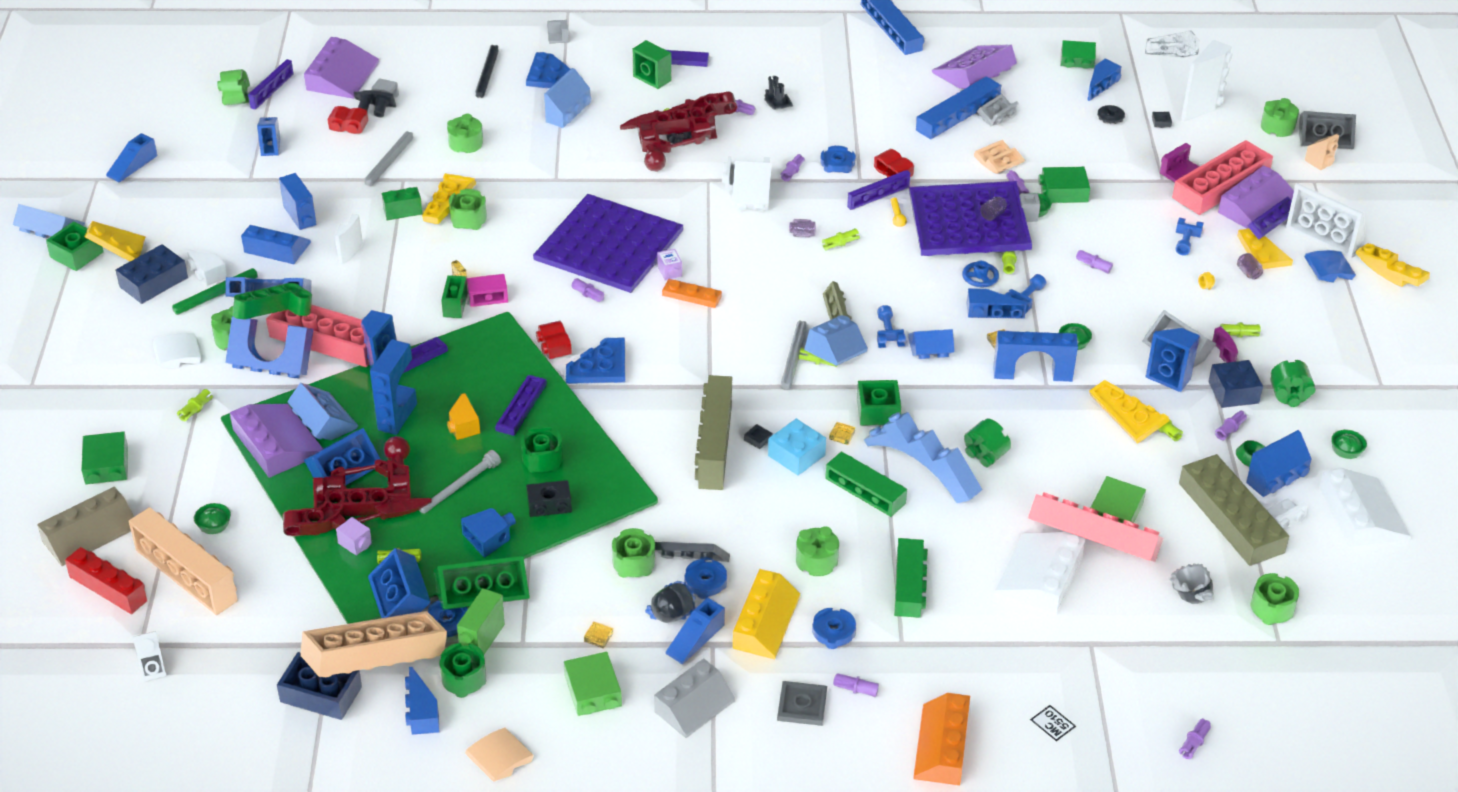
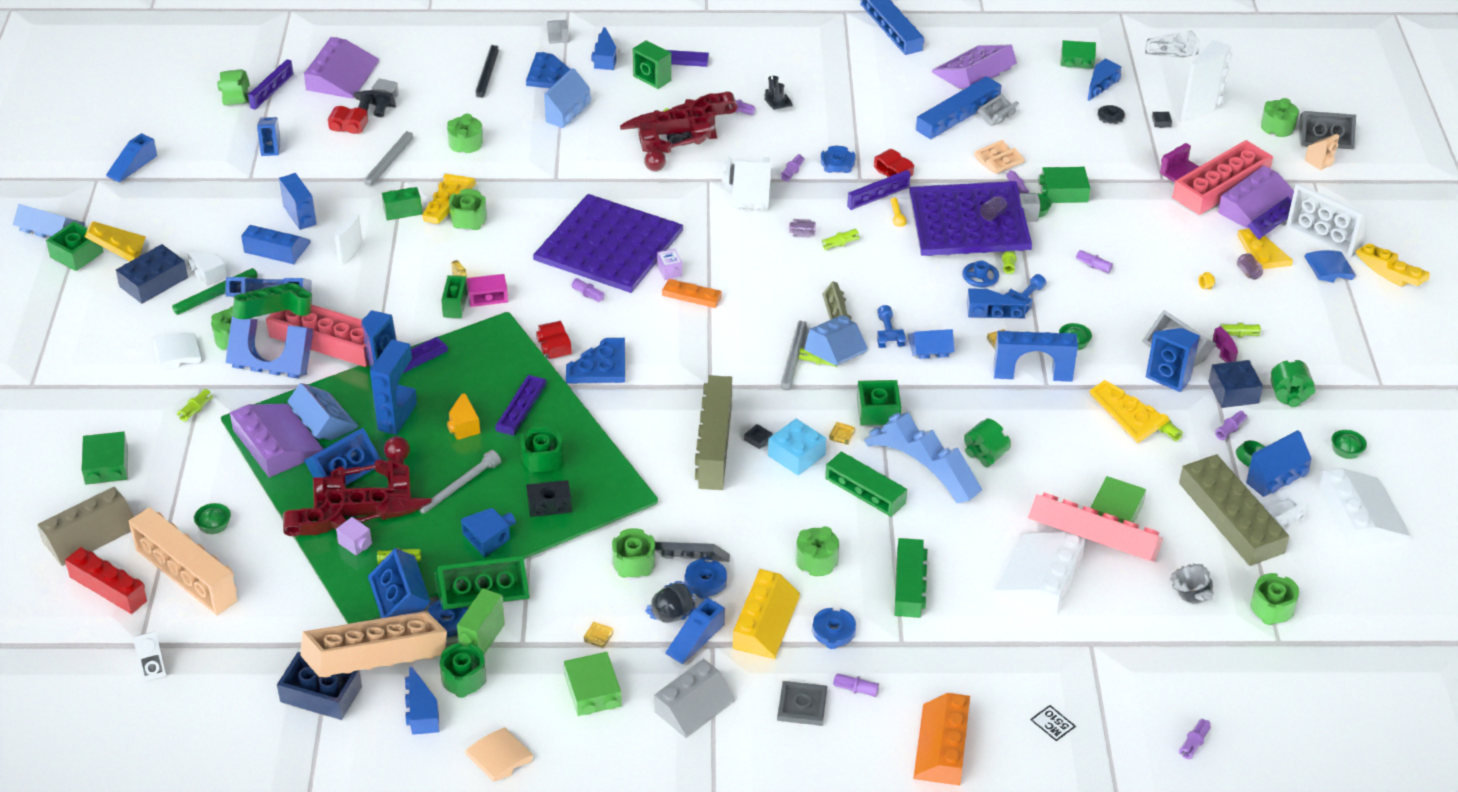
bar [1175,217,1204,256] -> none
none -> blue slope [591,27,617,71]

